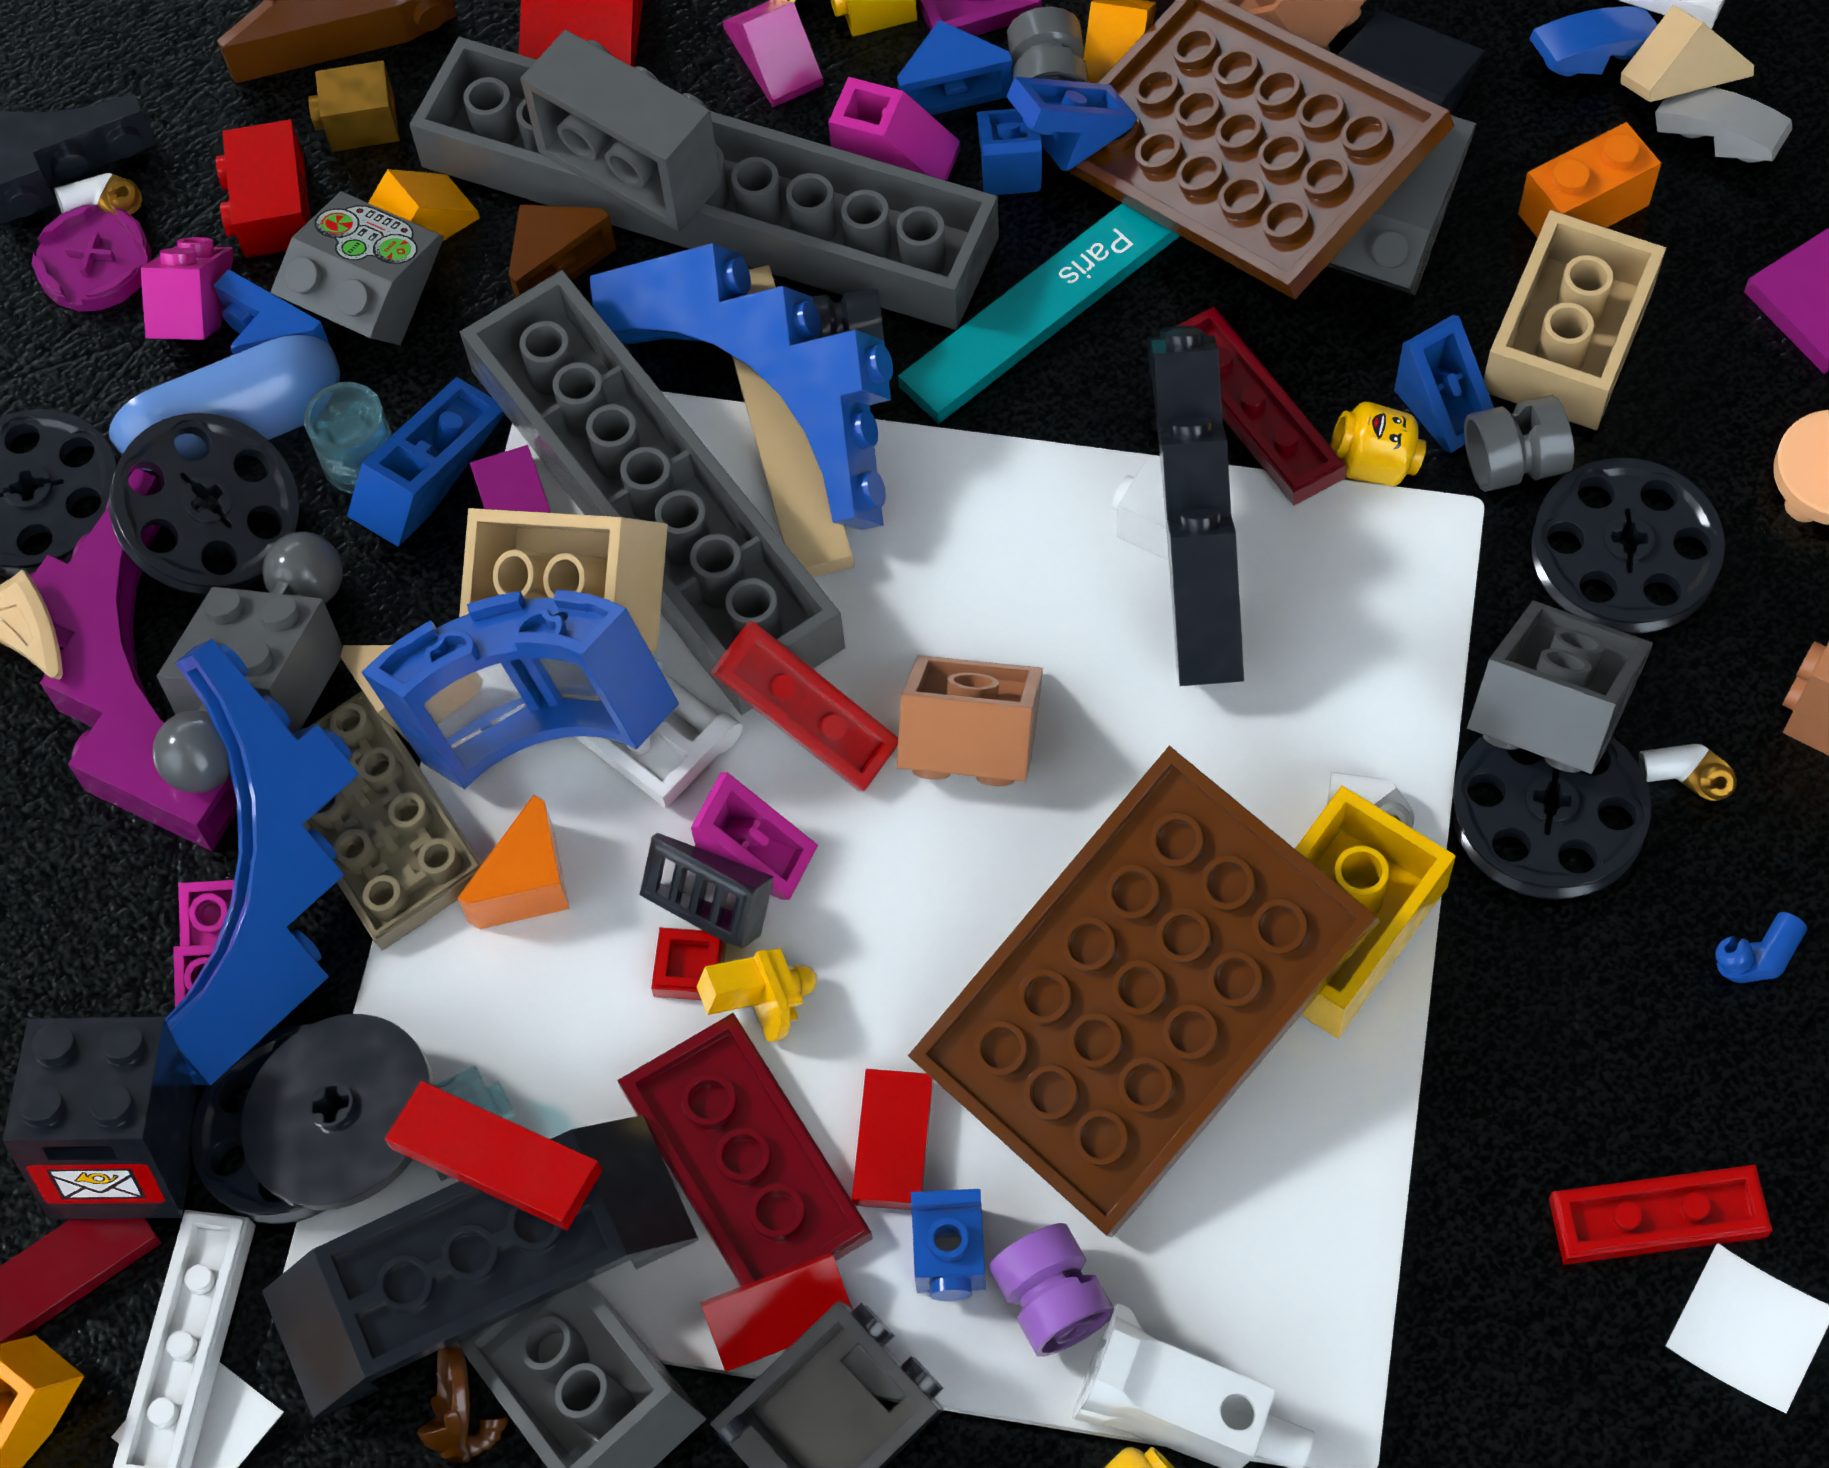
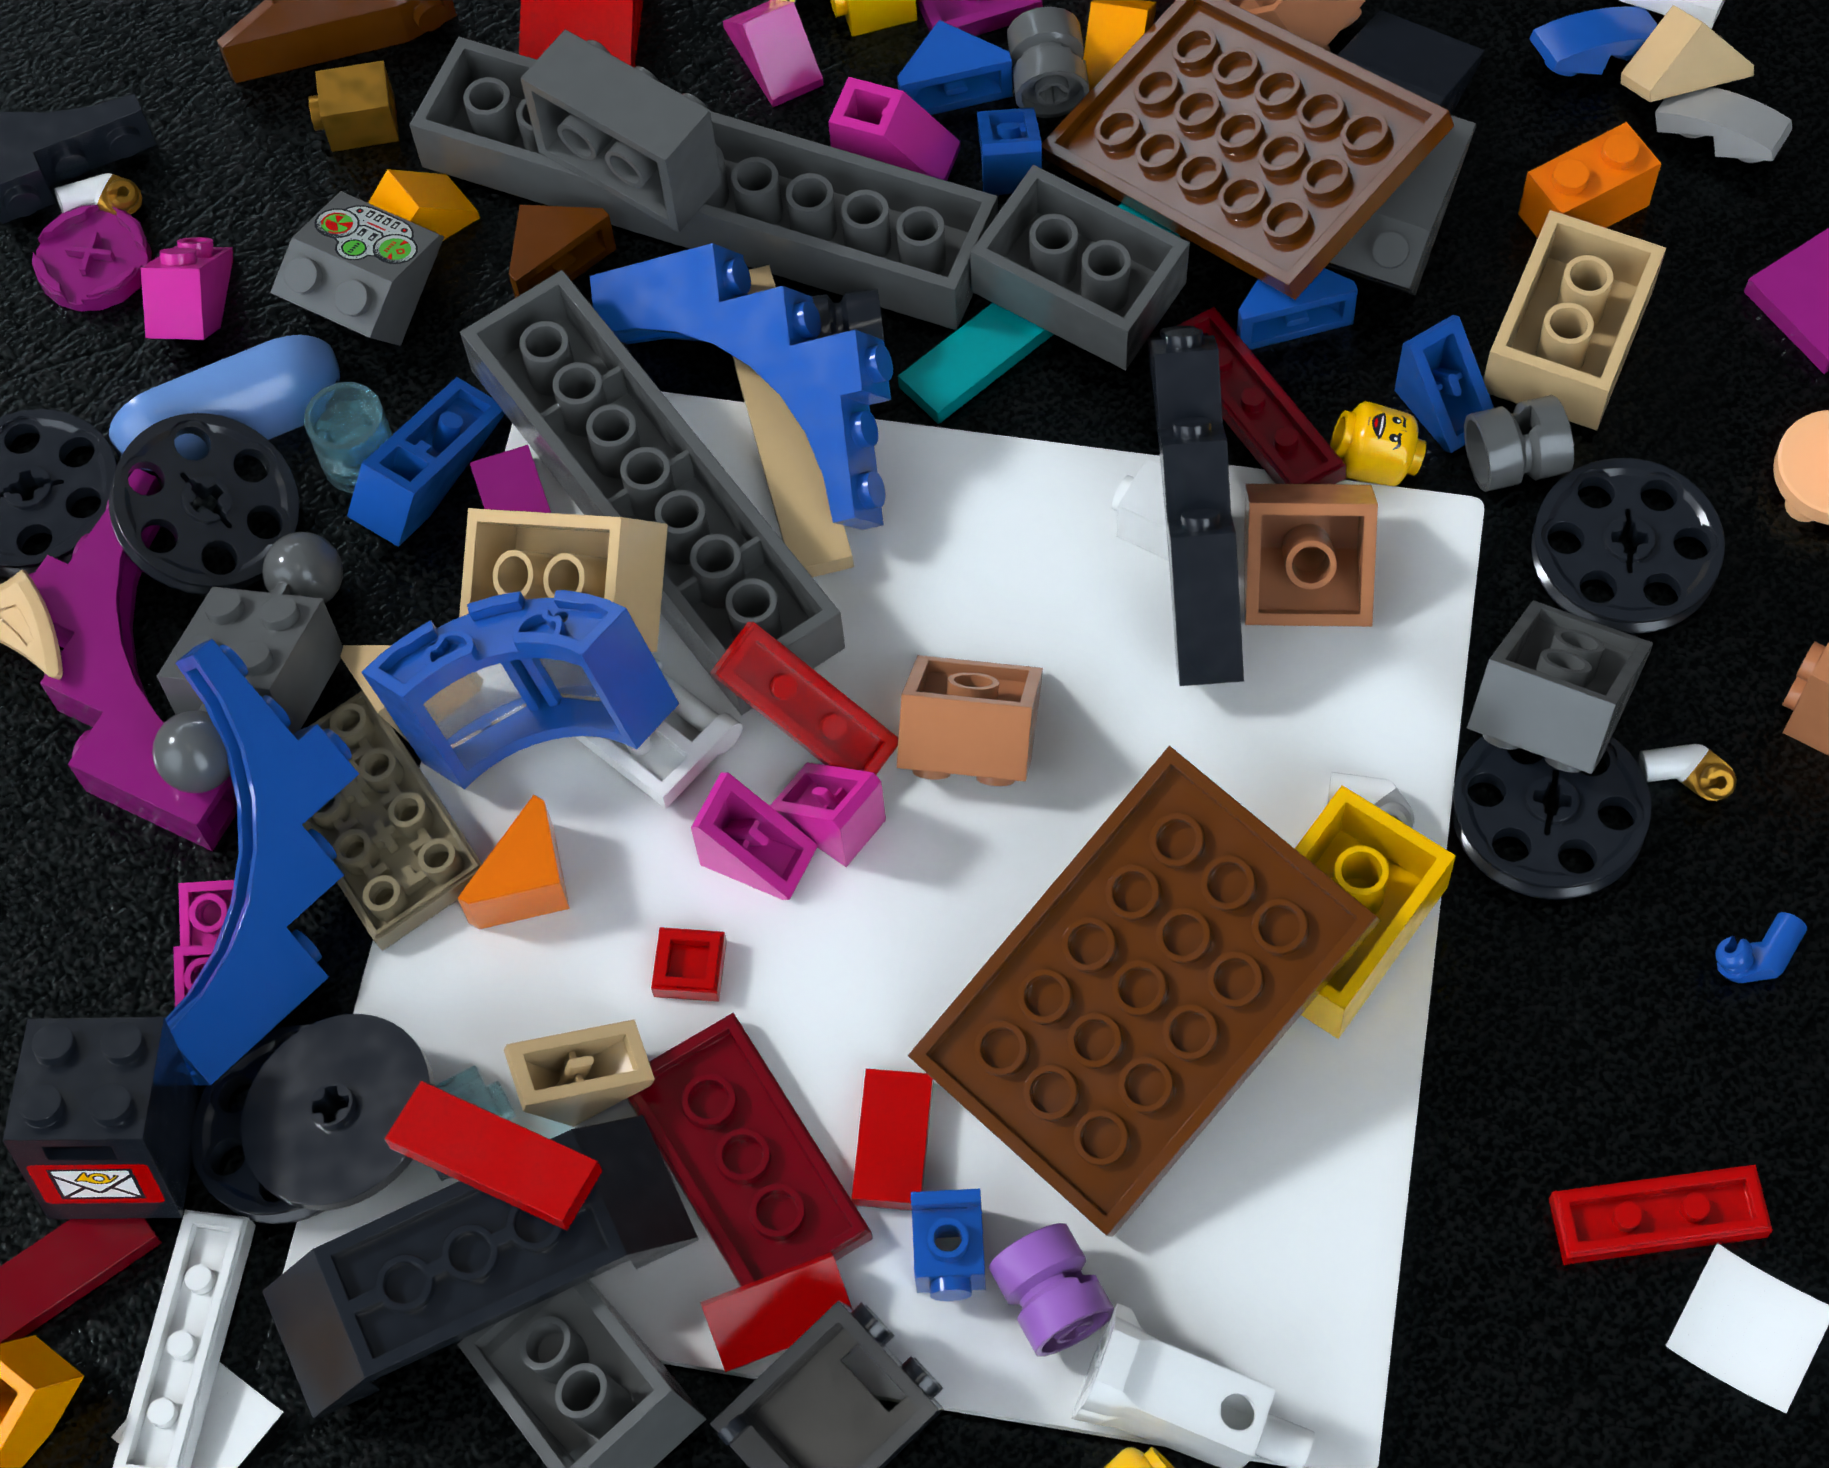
blue slope [214,269,330,355] -> none
red brick [216,119,311,258] -> none
reddish brown piece [417,1341,508,1464] -> none
black slope [639,833,774,949] -> none
yellow piece [697,948,817,1042] -> none
blue slope [1006,77,1137,171] -> none
none -> tan slope [504,1019,655,1127]
none -> dark pink slope [770,762,886,867]
none -> dark grey brick [970,165,1190,371]
none -> blue slope [1236,268,1358,350]
none -> nougat slope [1244,484,1378,627]

